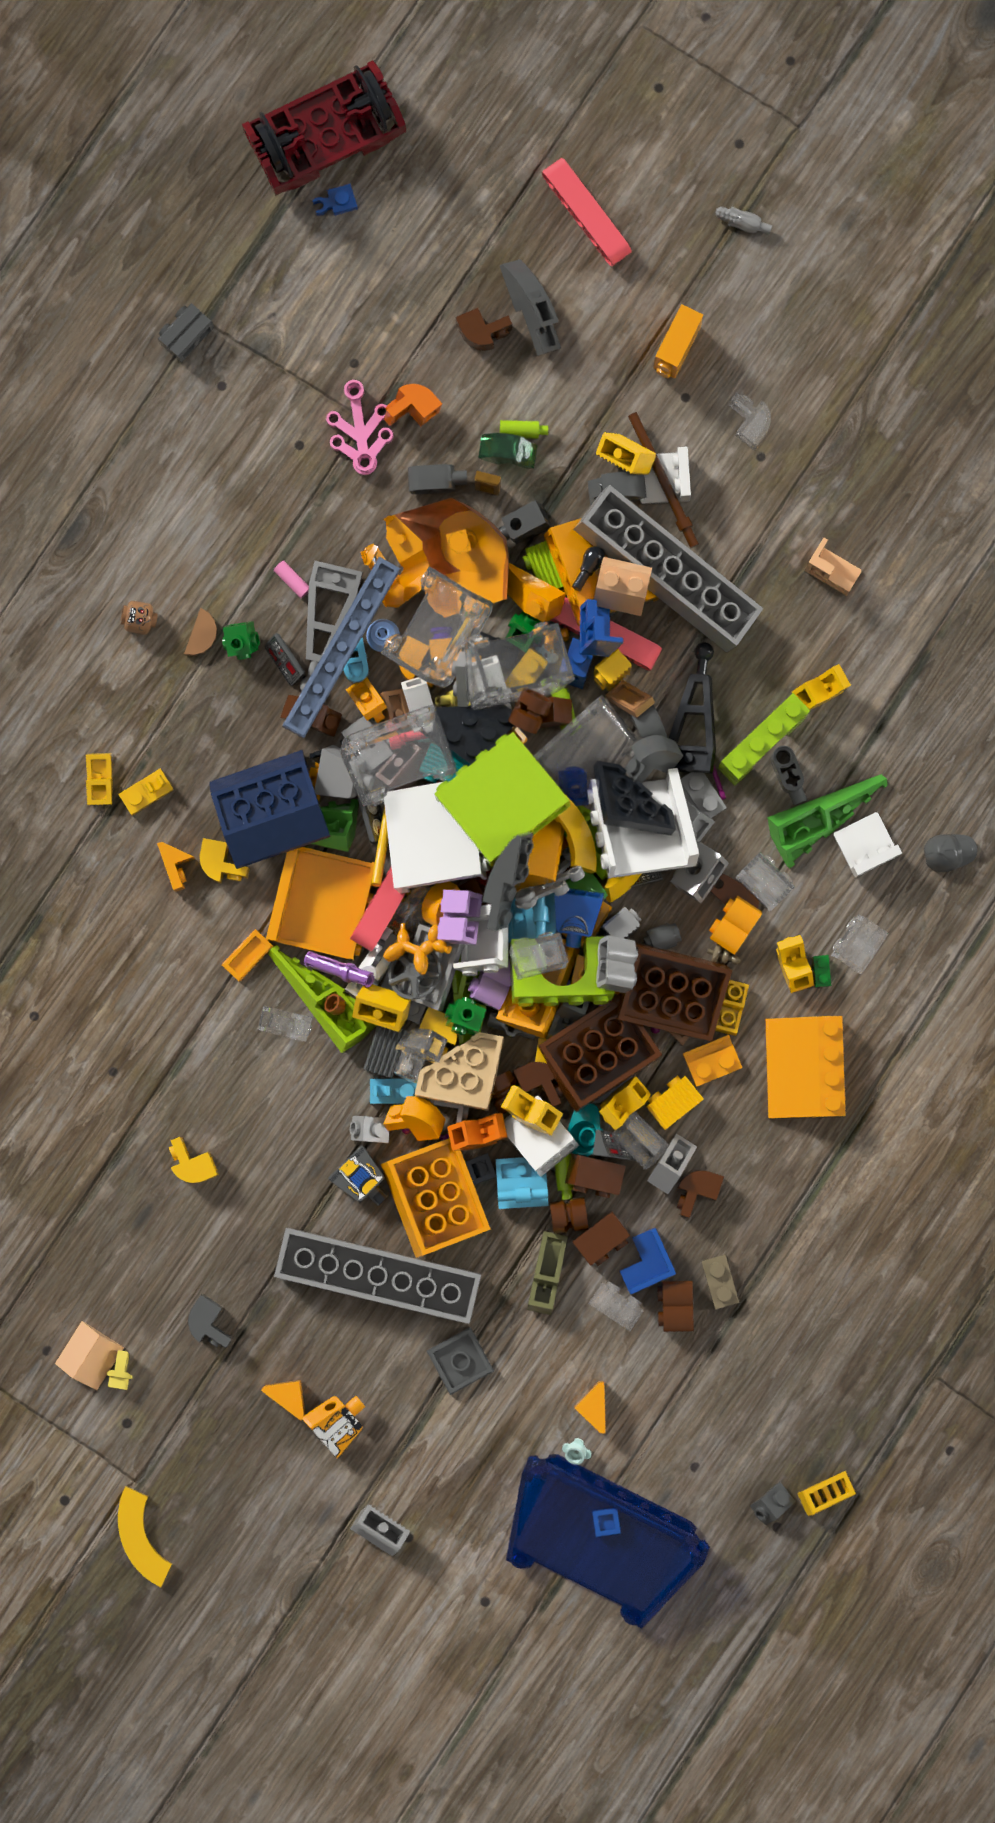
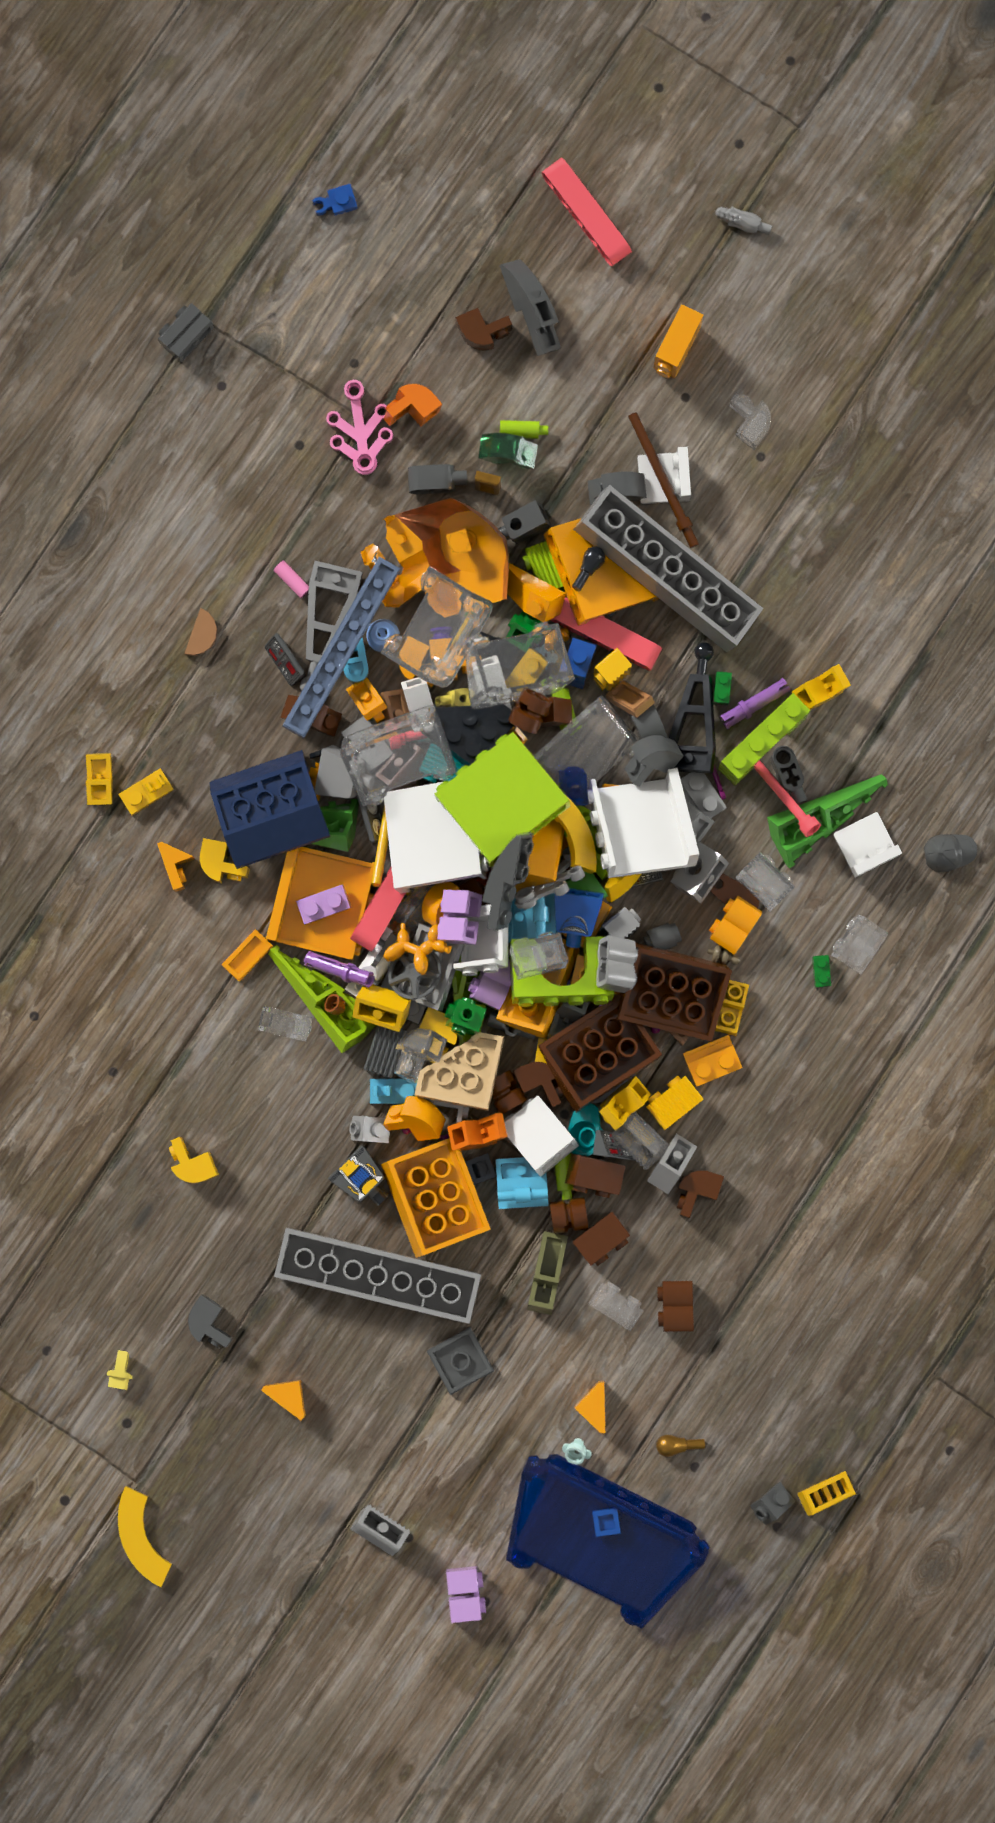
light nougat slope [55,1321,124,1390] -> none
medium nougat head [120,601,158,635] -> none
green brick [222,621,260,660] -> none
dark red piece [242,60,407,195] -> none
torso [302,1396,366,1458] -> none
light grey plate [452,645,474,707] -> none
yellow brick [501,1085,563,1136] -> none
blue panel [580,599,623,657] -> none
black plate [593,761,676,836] -> none
light nougat slope [594,557,652,616] -> none
yellow brick [596,432,656,475] -> none
blue panel [620,1228,676,1294] -> none
dark tan plate [701,1254,739,1310] -> none
light orange slope [765,1016,846,1118] -> none
yellow brick [776,935,814,993] -> none
light nougat panel [805,538,861,596] -> none
none -> lavender plate [296,884,352,924]
none -> lavender piece [446,1566,486,1623]
none -> pearl gold piece [656,1435,705,1457]
none -> green piece [713,671,732,705]
none -> medium lavender pin [720,678,791,729]
none -> coral piece [754,760,821,837]

